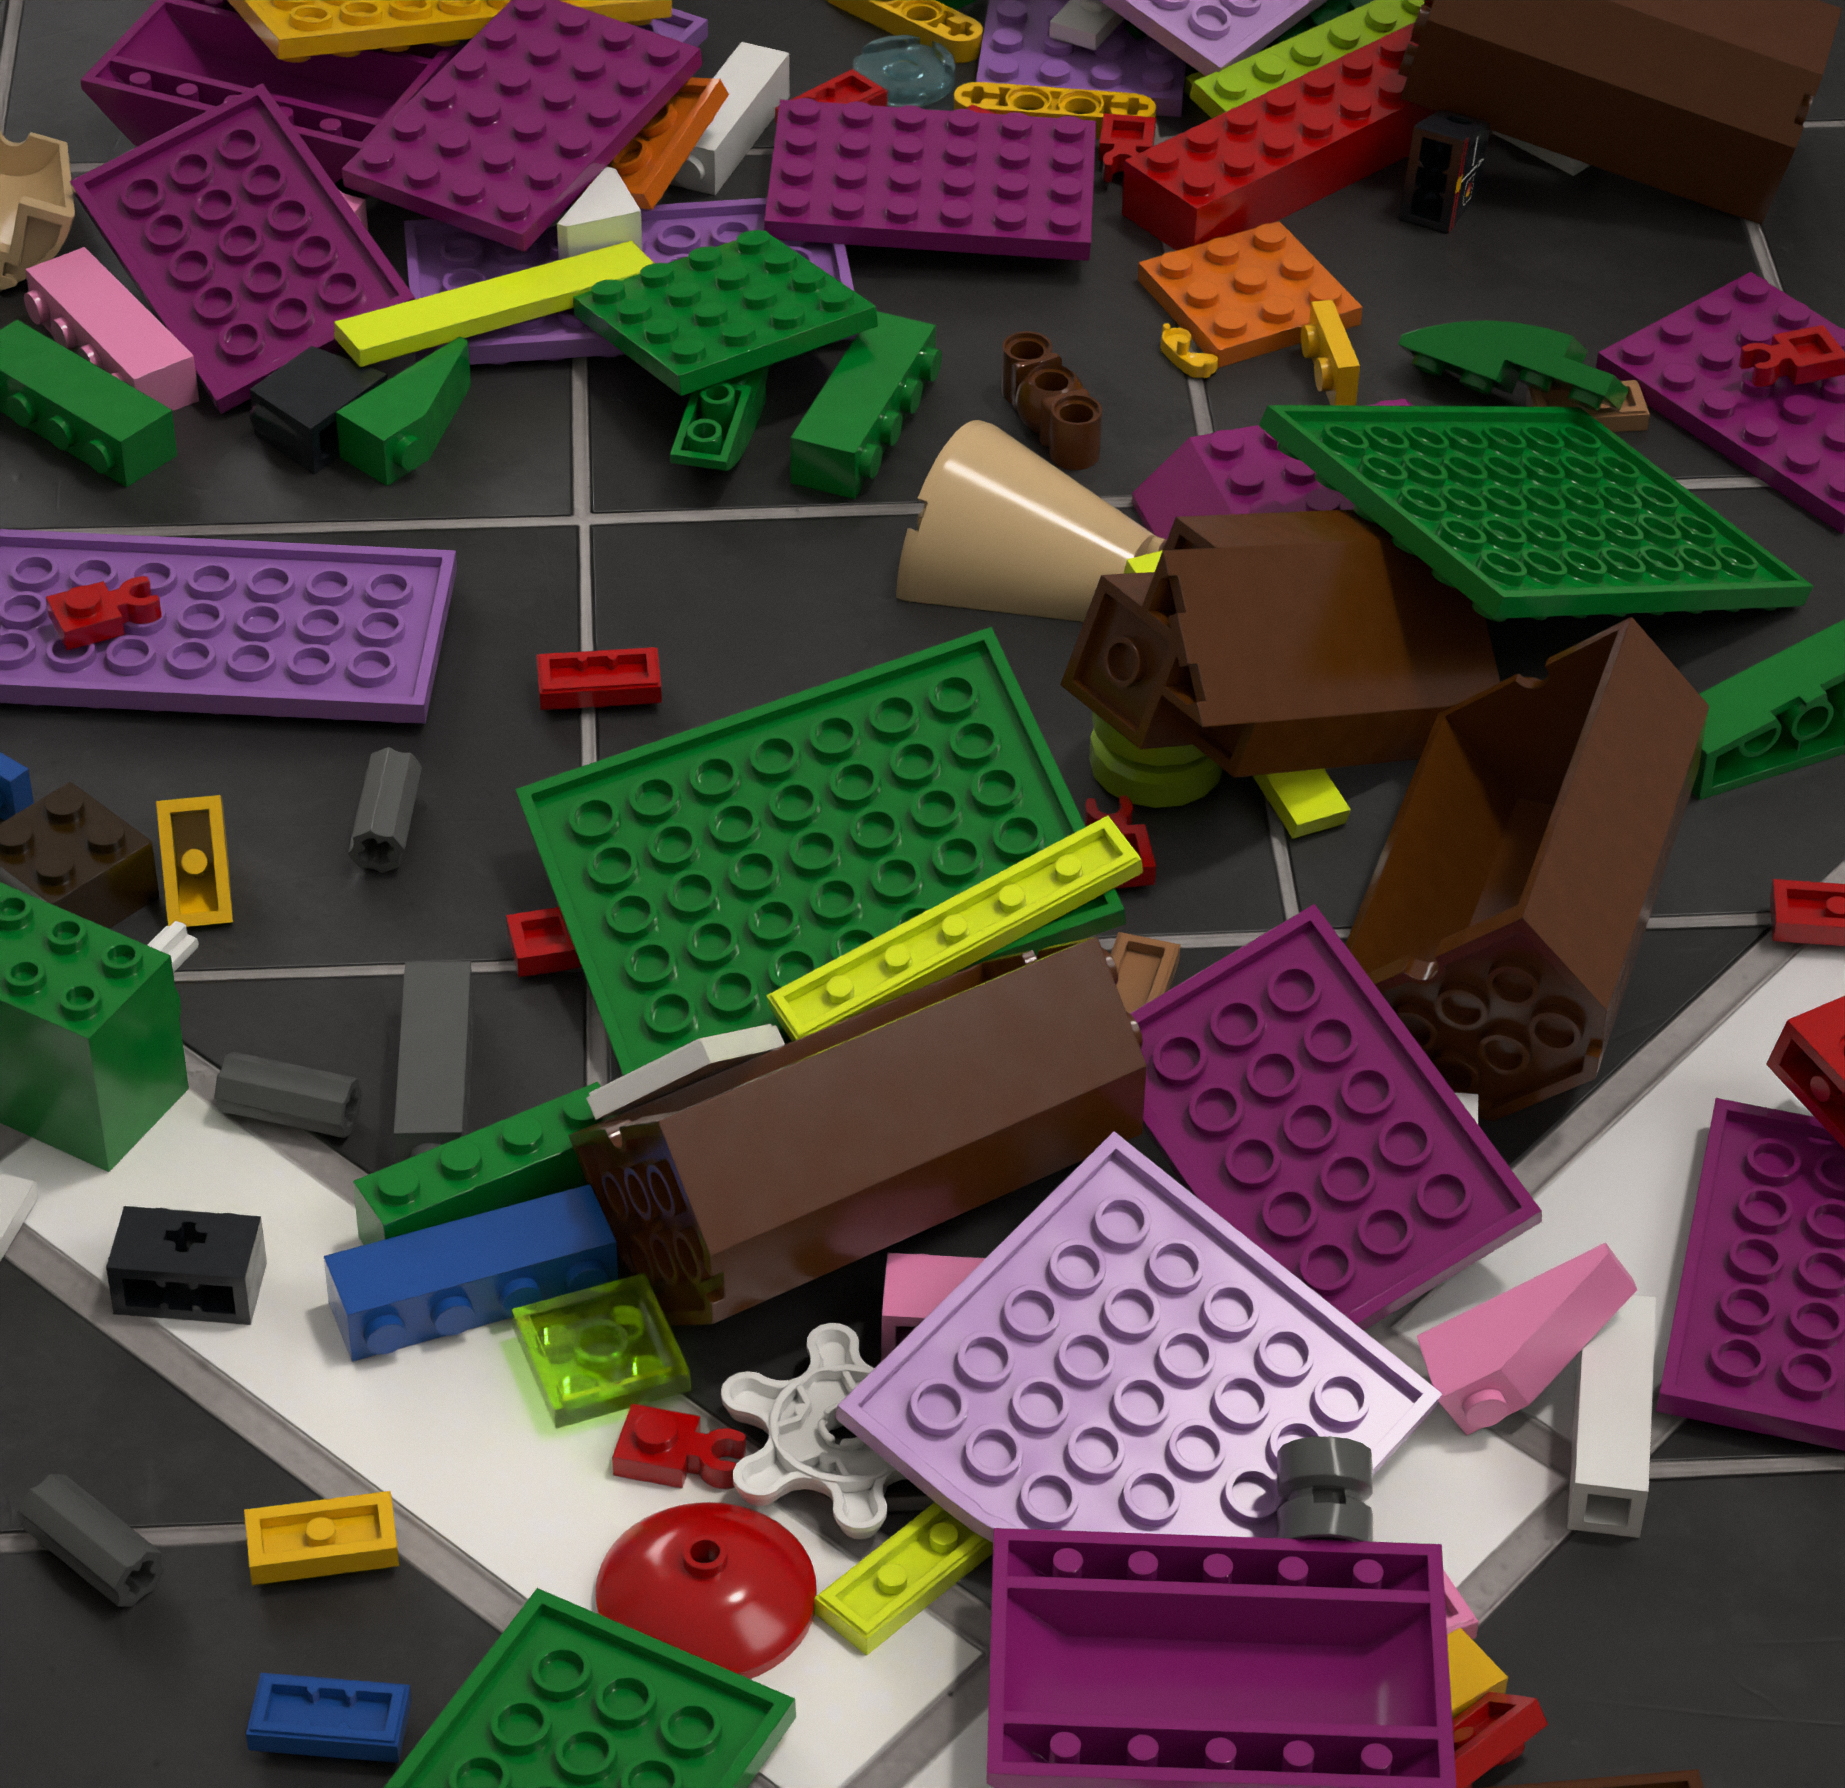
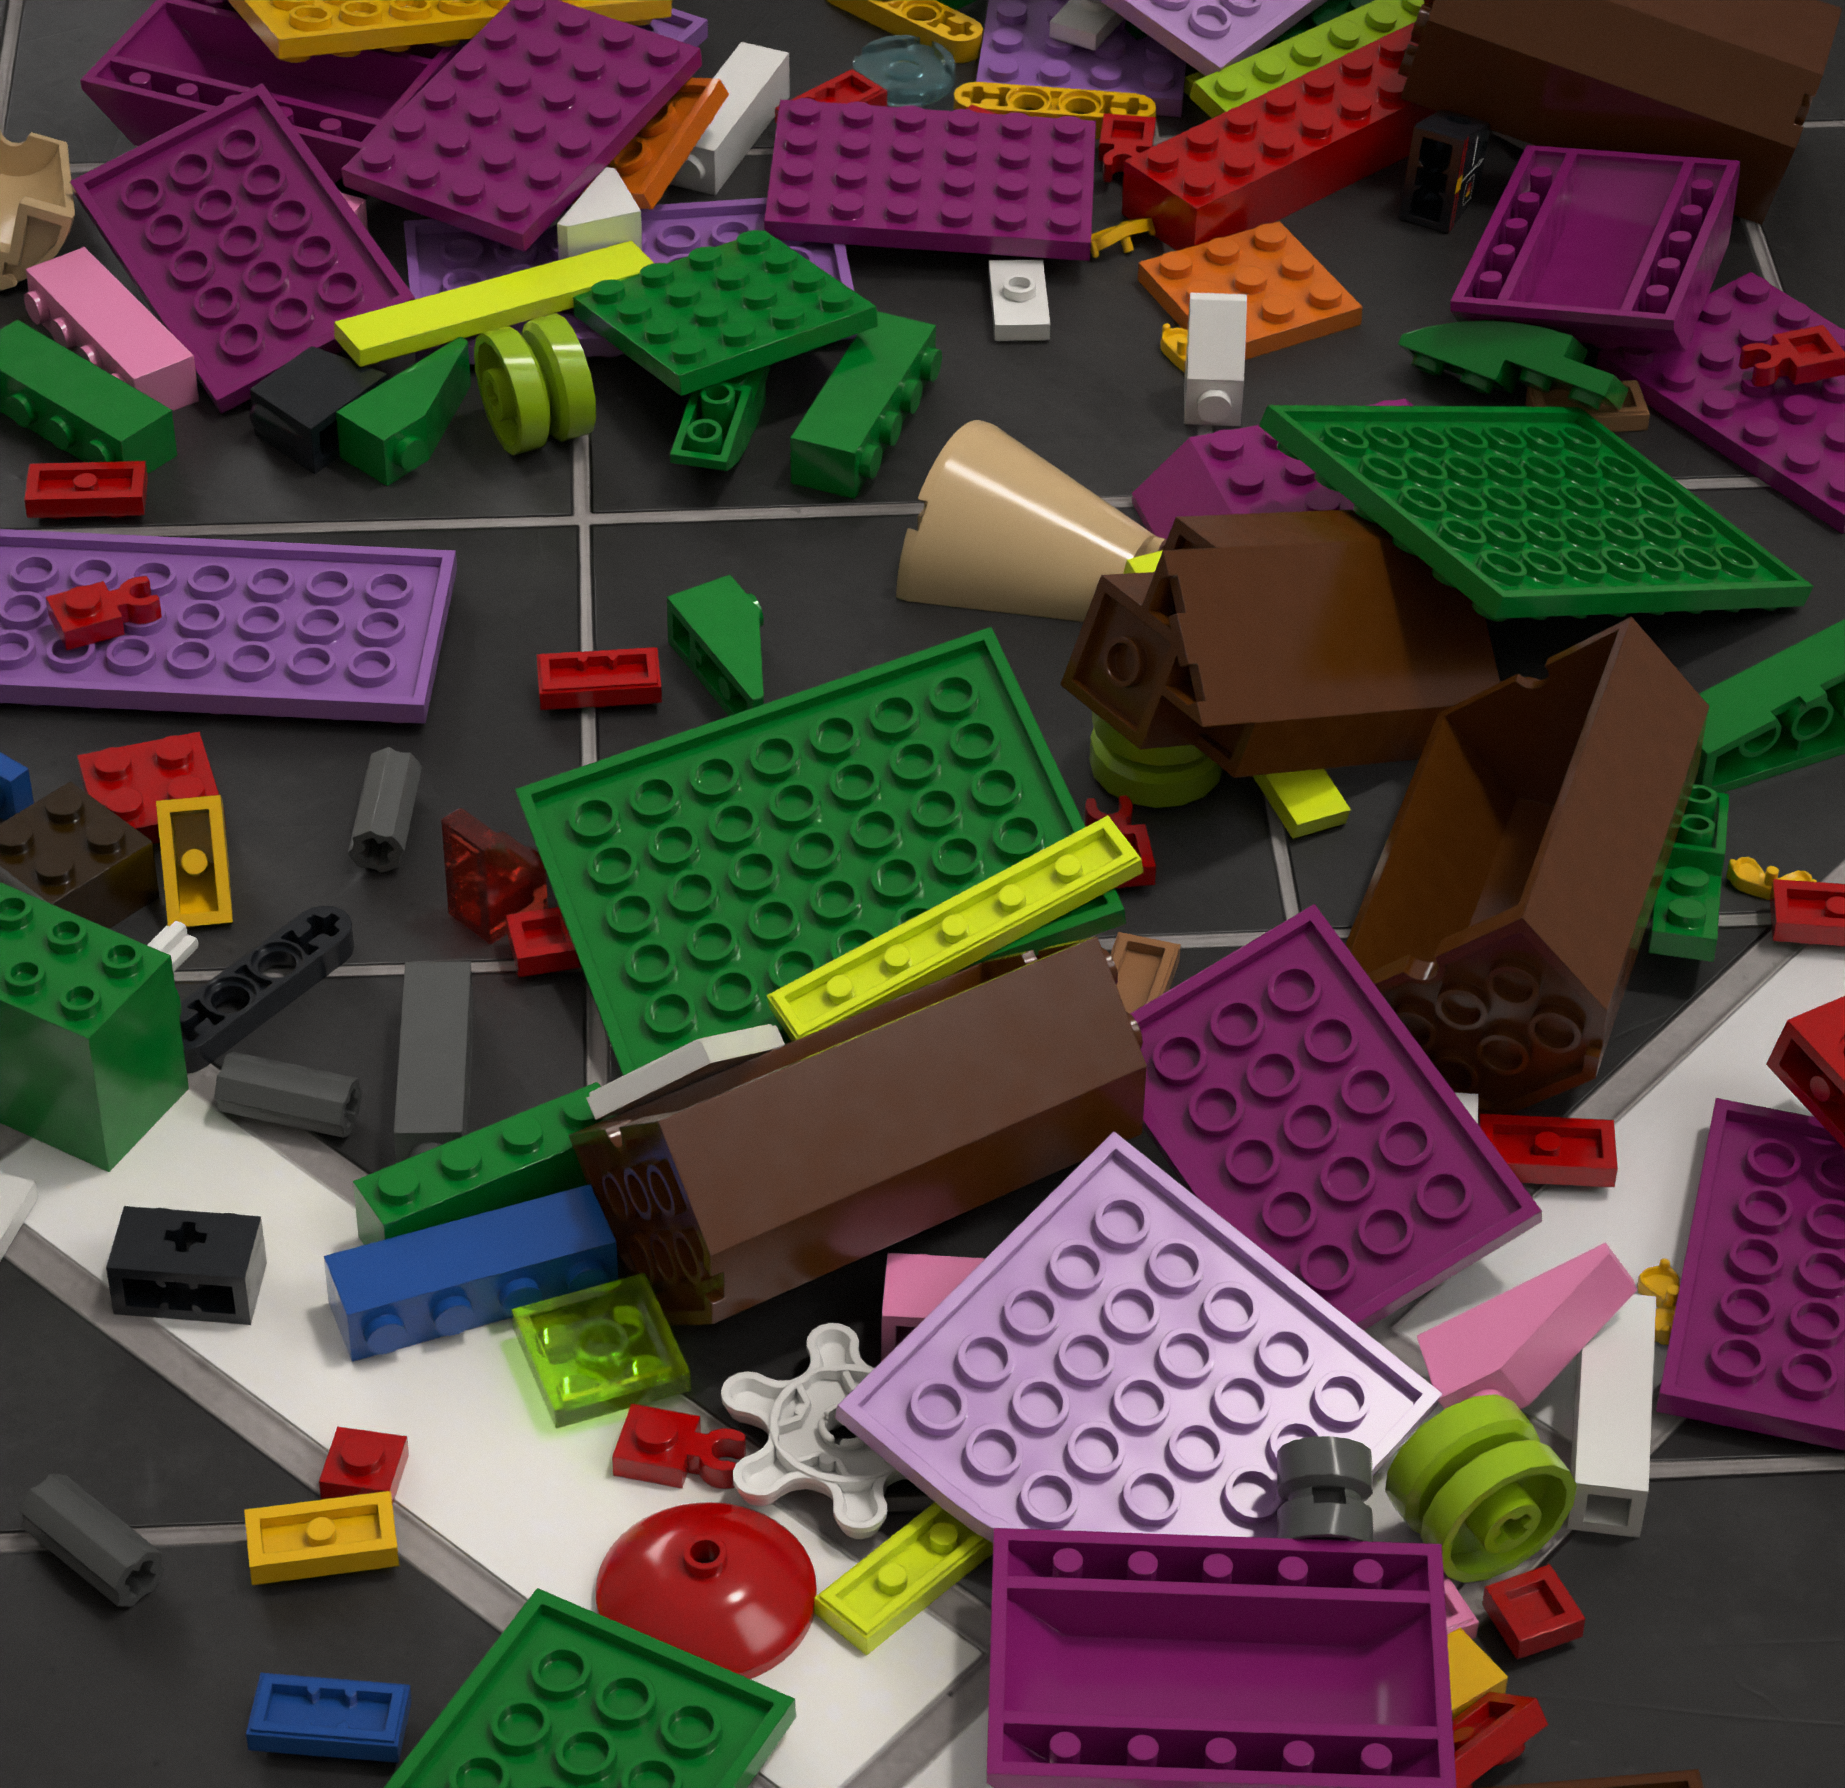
reddish brown piece [1001,331,1102,470] -> none
yellow plate [1301,300,1360,406] -> none
none -> red plate [24,461,148,519]
none -> red plate [77,732,226,844]
none -> black beam [180,906,354,1074]
none -> red plate [319,1426,409,1506]
none -> clear red arch [441,807,548,945]
none -> lime wheel [474,313,596,456]
none -> green slope [667,575,764,716]
none -> white plate [988,260,1050,341]
none -> yellow piece [1090,218,1156,258]
none -> white slope [1184,292,1247,426]
none -> lime wheel [1385,1394,1577,1583]
none -> magenta slope [1450,145,1740,354]
none -> red plate [1478,1114,1618,1187]
none -> red plate [1482,1564,1586,1660]
none -> yellow piece [1637,1258,1680,1345]
none -> green slope [1648,784,1729,962]
none -> yellow piece [1726,857,1817,900]

